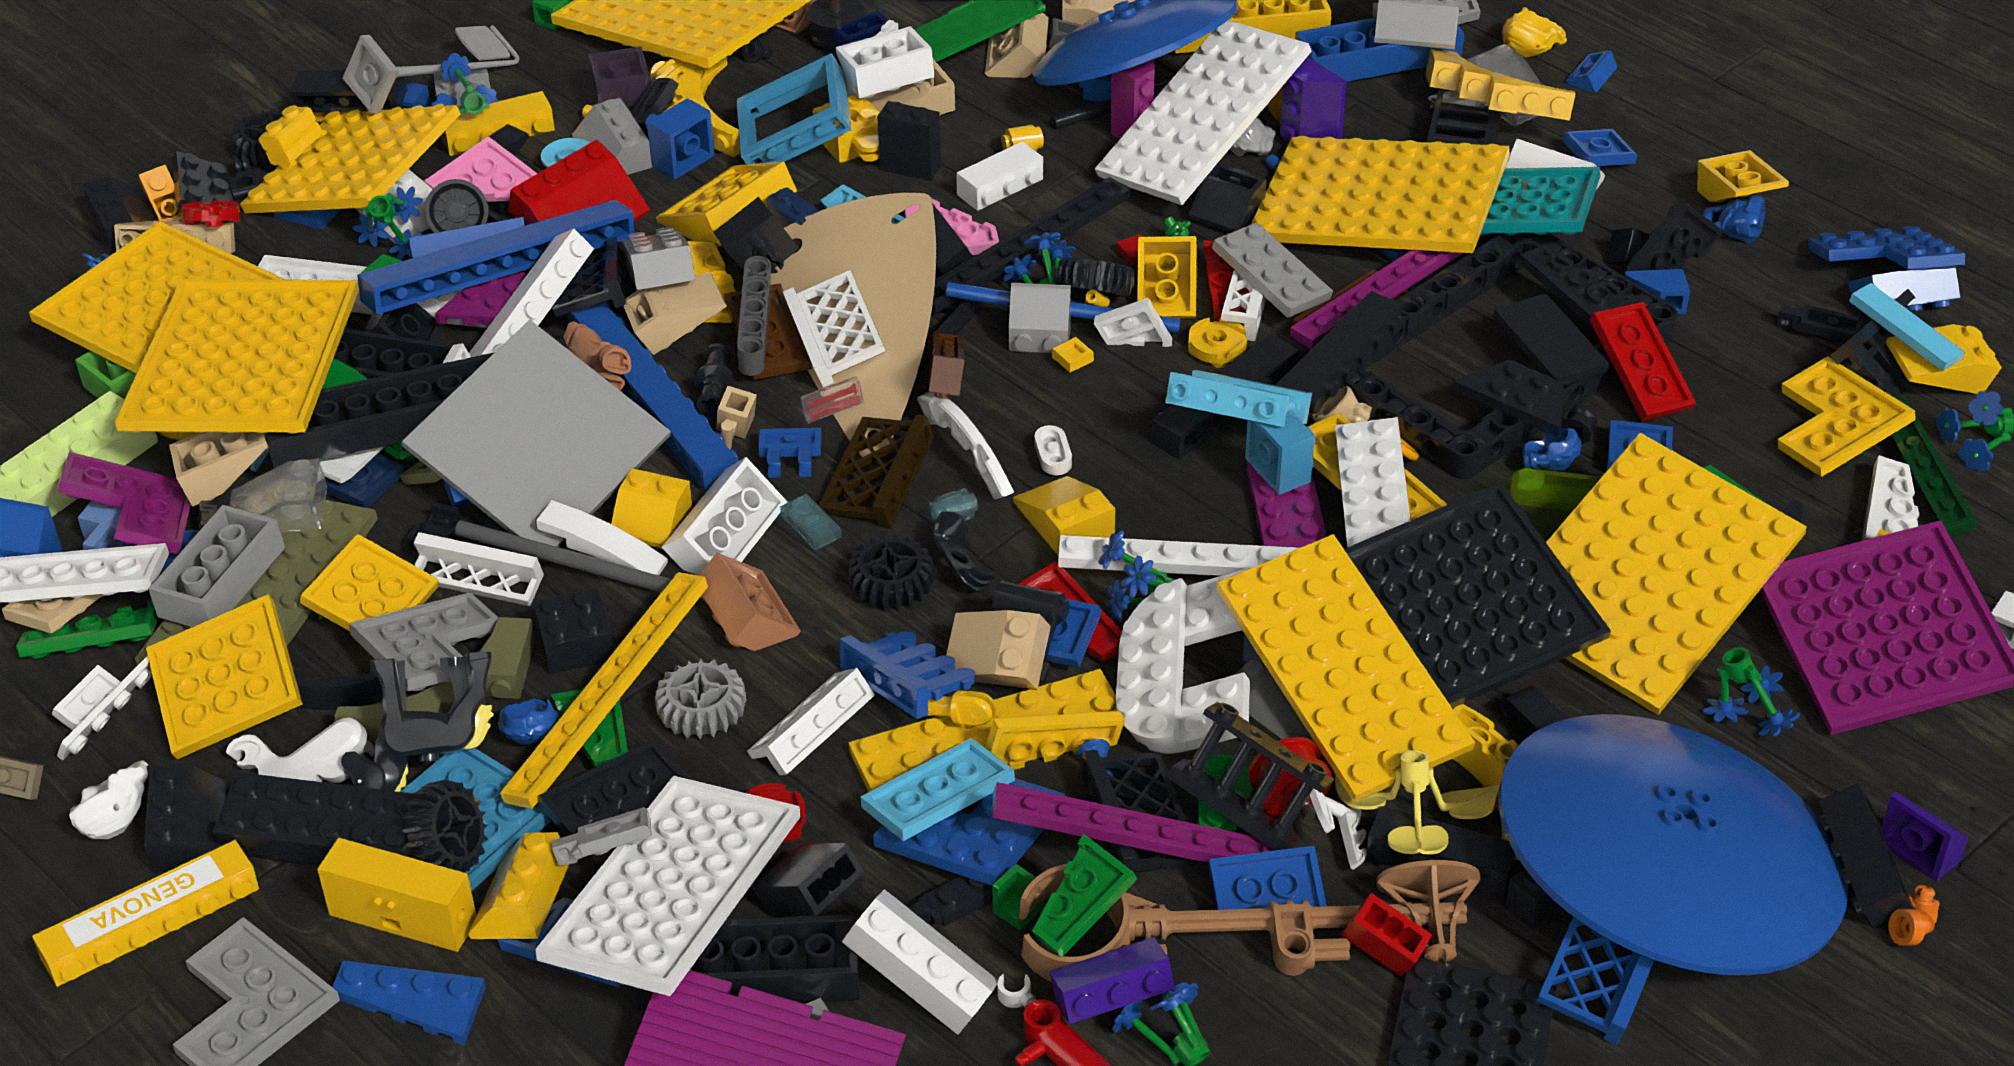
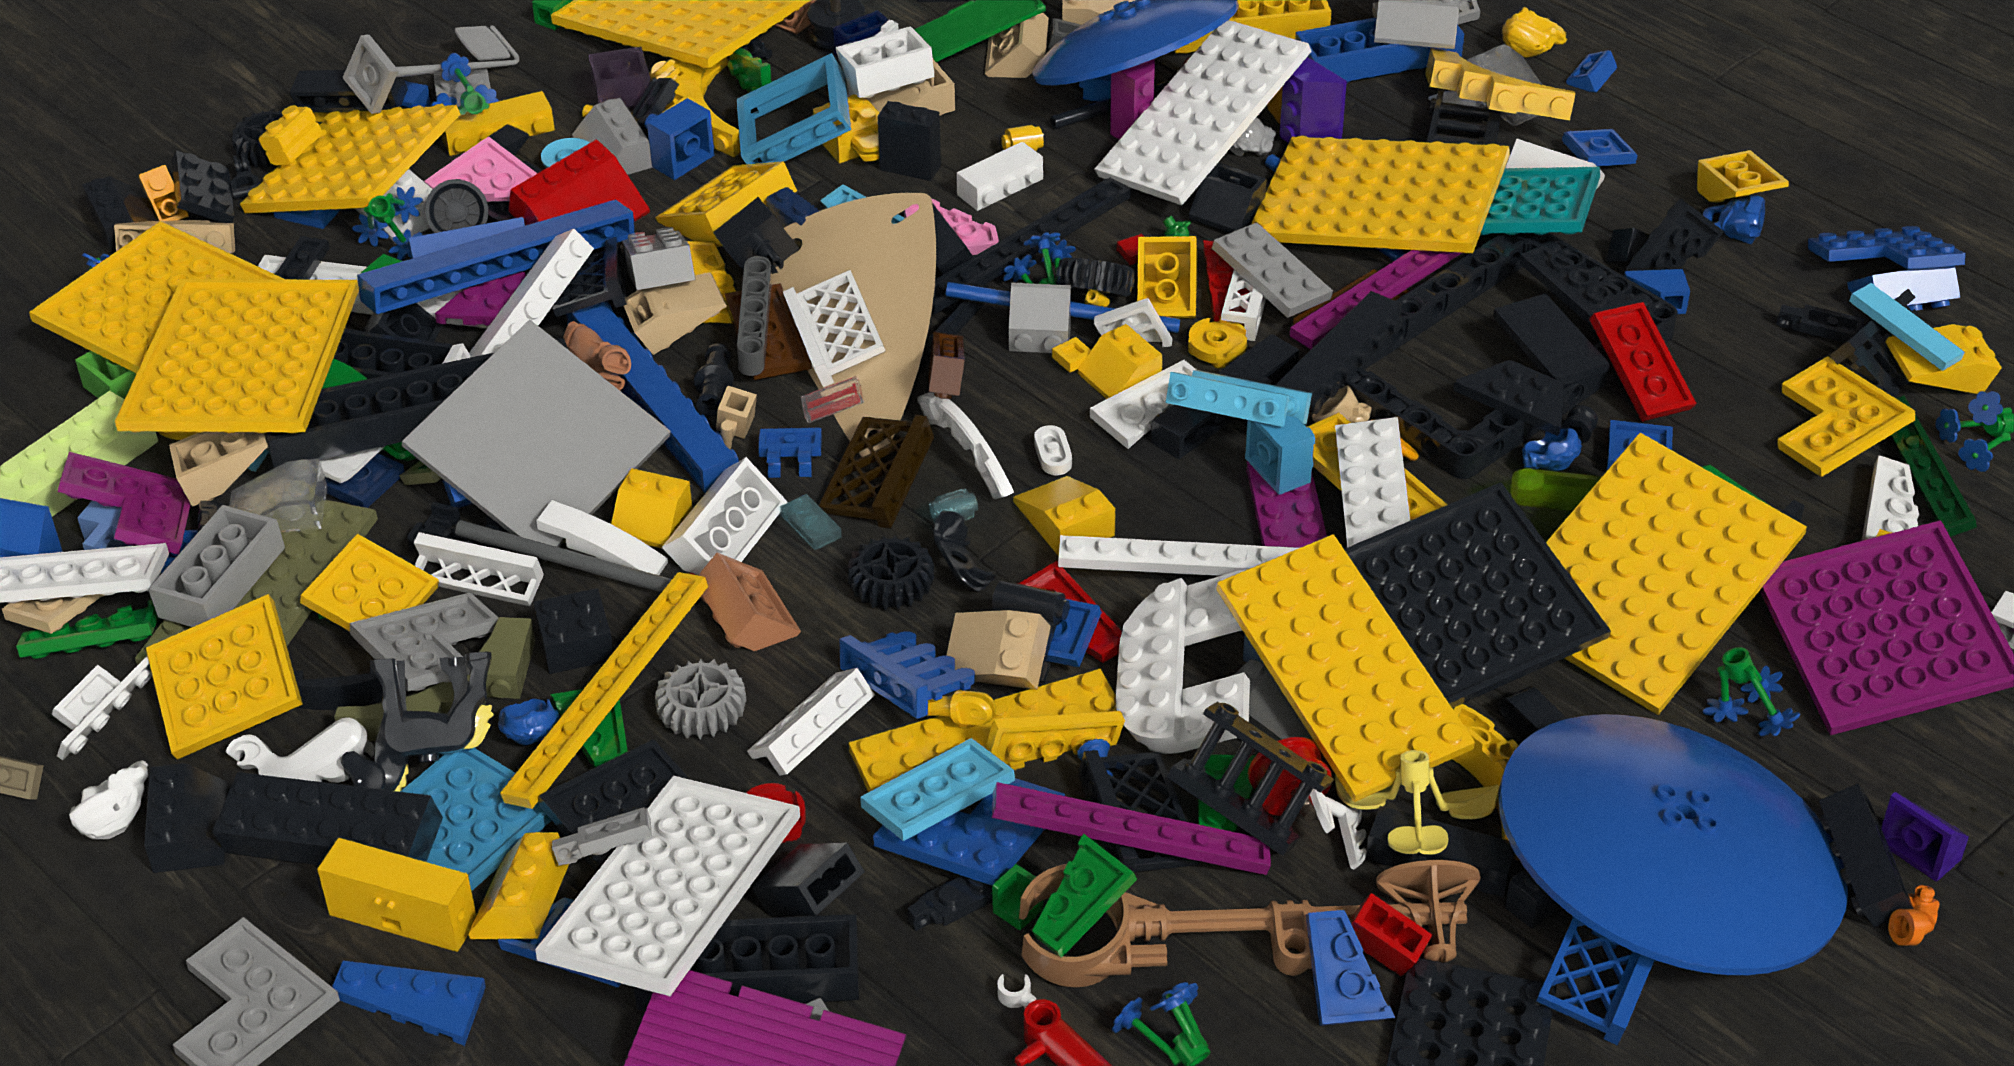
yellow brick [32,840,259,987] -> none
red plate [182,200,241,227] -> none
black gear [401,780,488,873] -> none
white slope [842,889,998,1035] -> none
dark purple brick [1050,937,1175,1024] -> none
blue plant [1098,531,1176,622] -> none
blue plate [1208,846,1327,932] -> none
none -> black plate [275,236,330,280]
none -> green wing [728,47,771,93]
none -> yellow slope [1078,324,1162,399]
none -> white wing [1090,360,1196,449]
none -> blue wing [1305,910,1395,1026]

